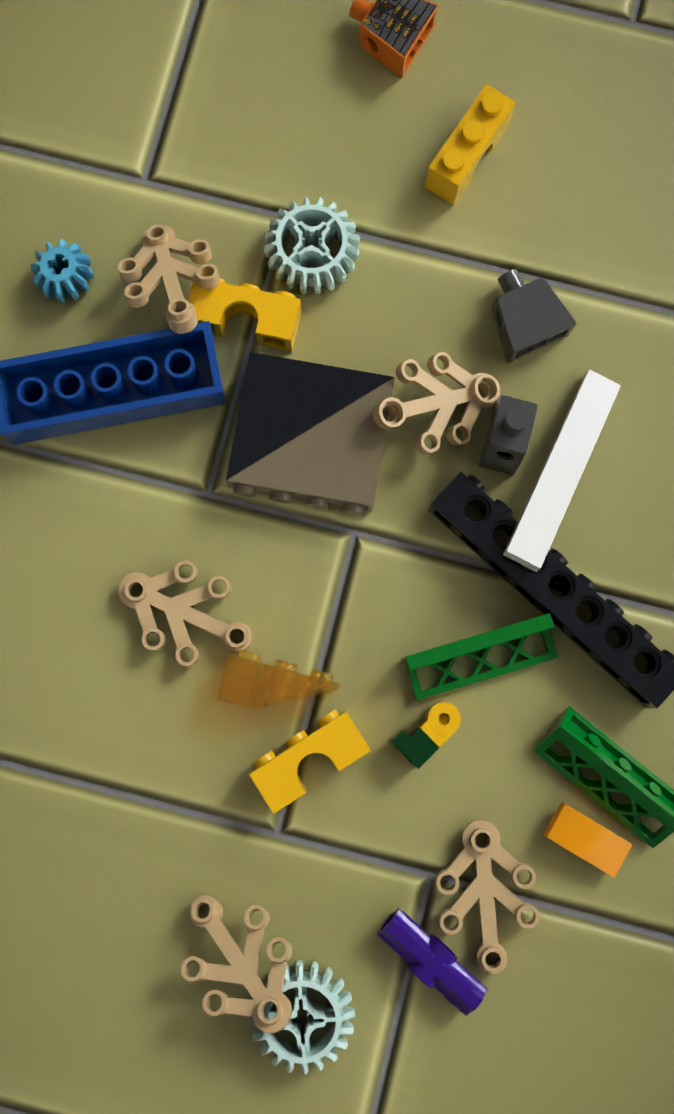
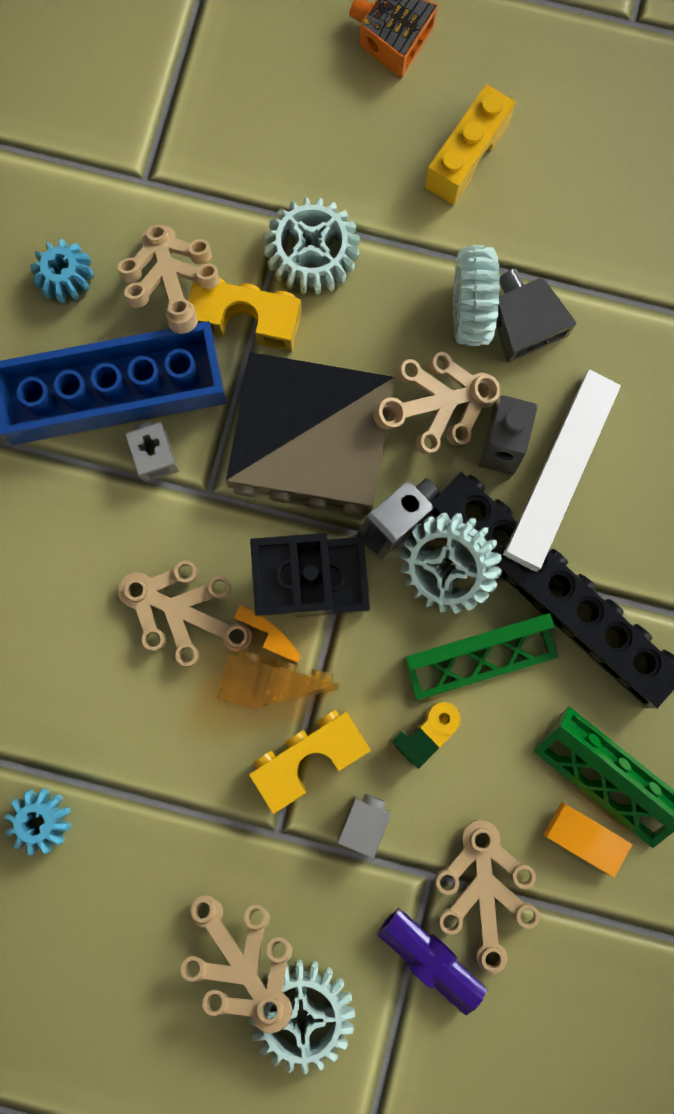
none -> medium azure gear [4,788,72,856]
none -> light grey brick [126,421,179,482]
none -> light orange slope [234,604,301,663]
none -> black bracket [250,533,370,617]
none -> light grey brick [337,793,391,859]
none -> dark grey torso [357,478,440,561]
none -> light aqua gear [400,513,502,614]
none -> light aqua gear [452,245,500,346]

